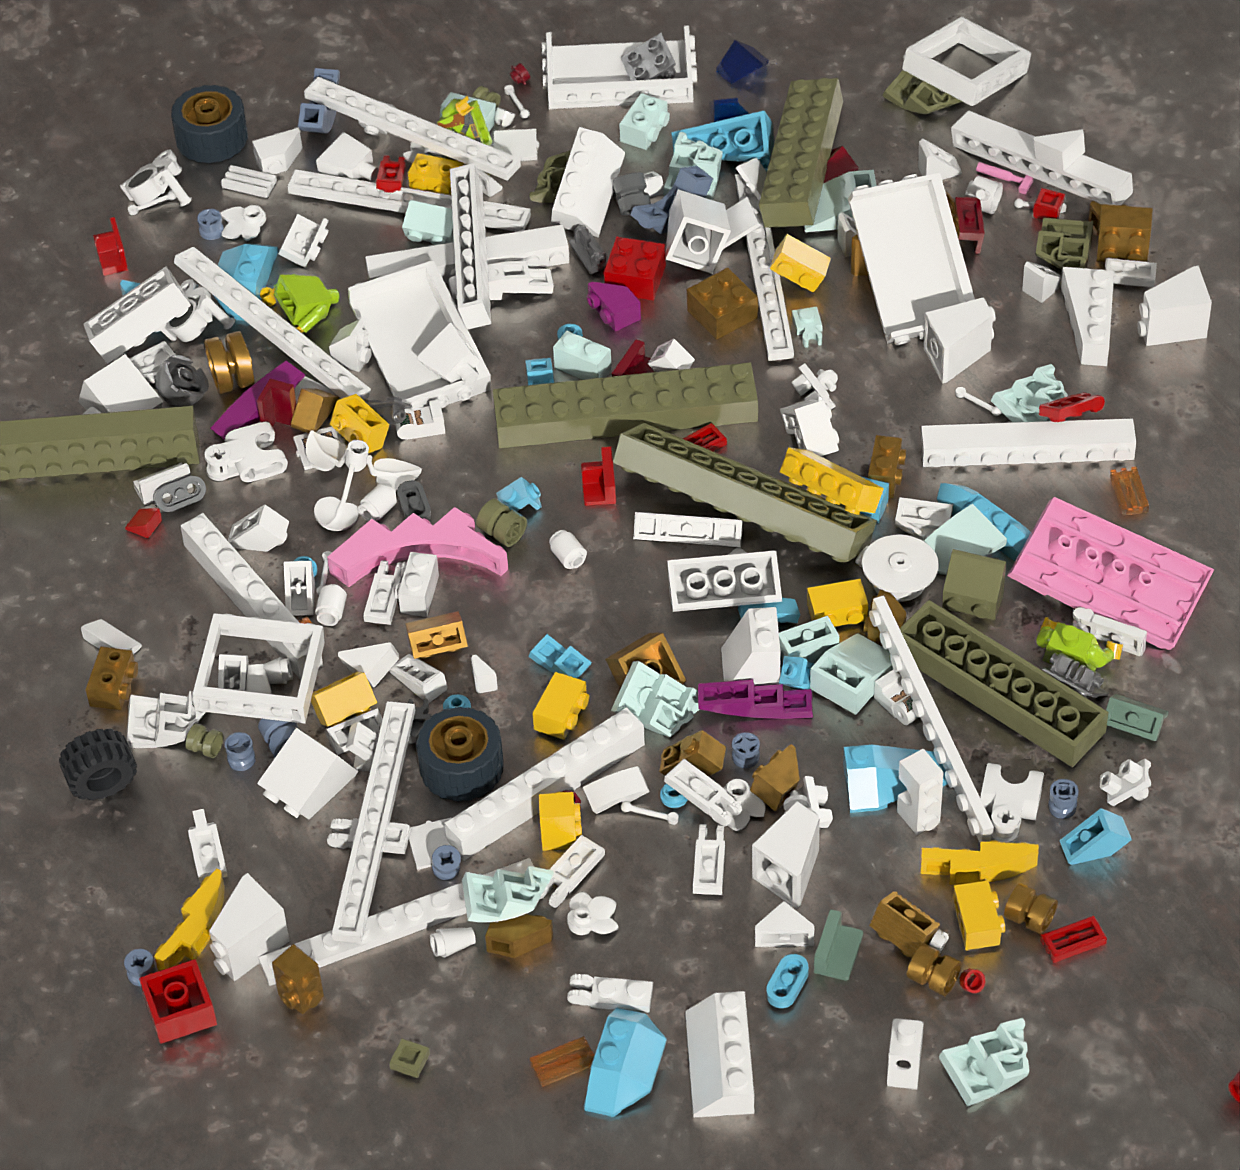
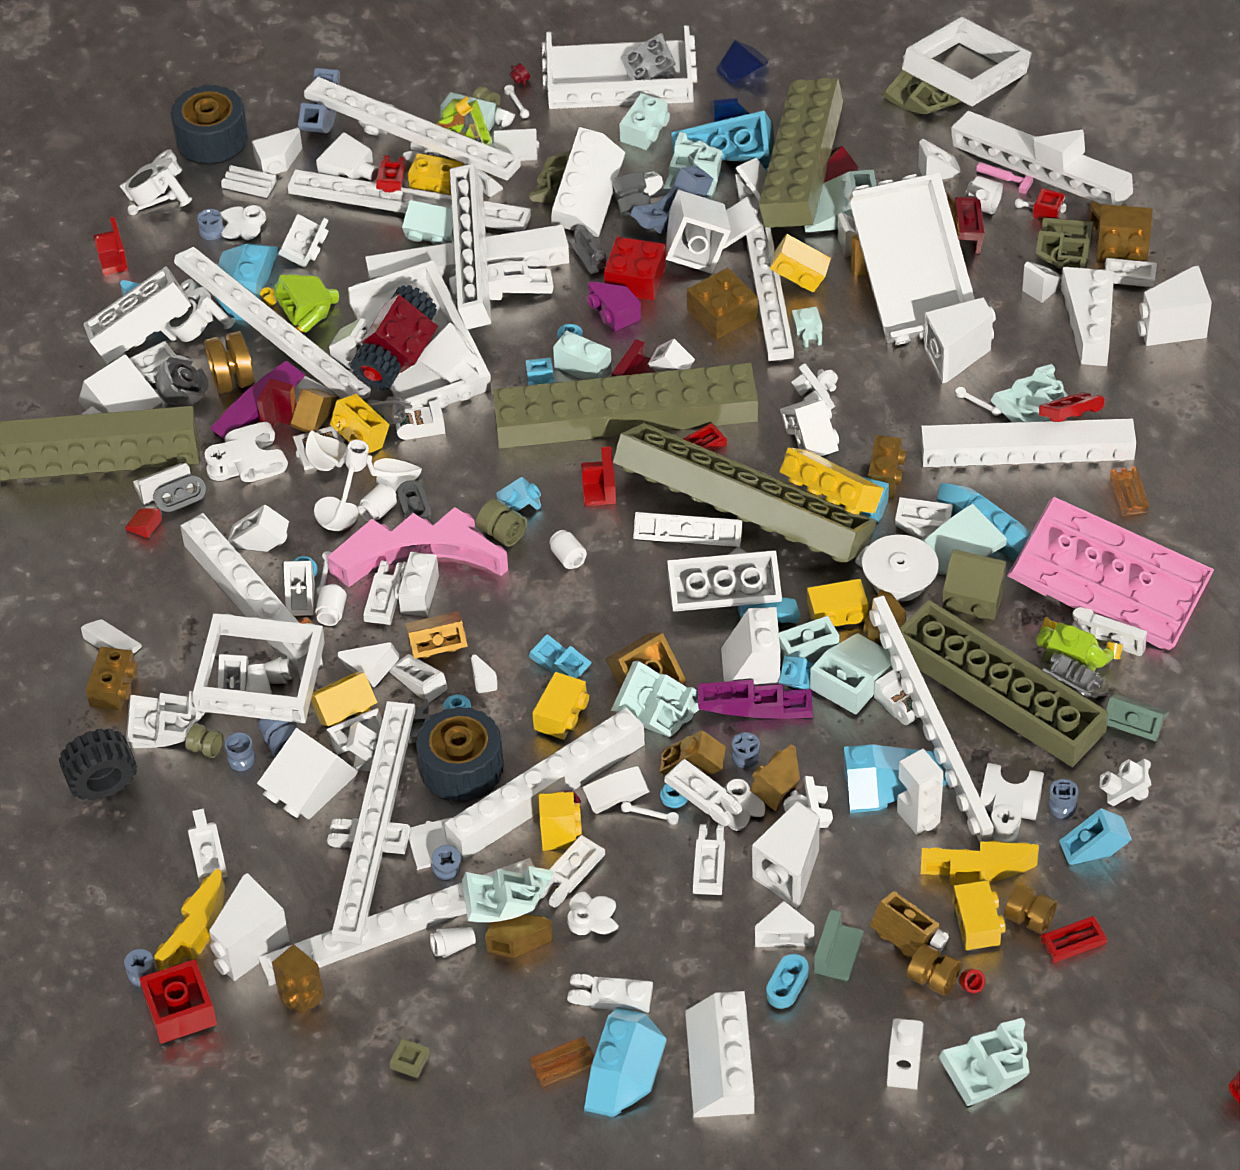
none -> brick [350,285,438,390]

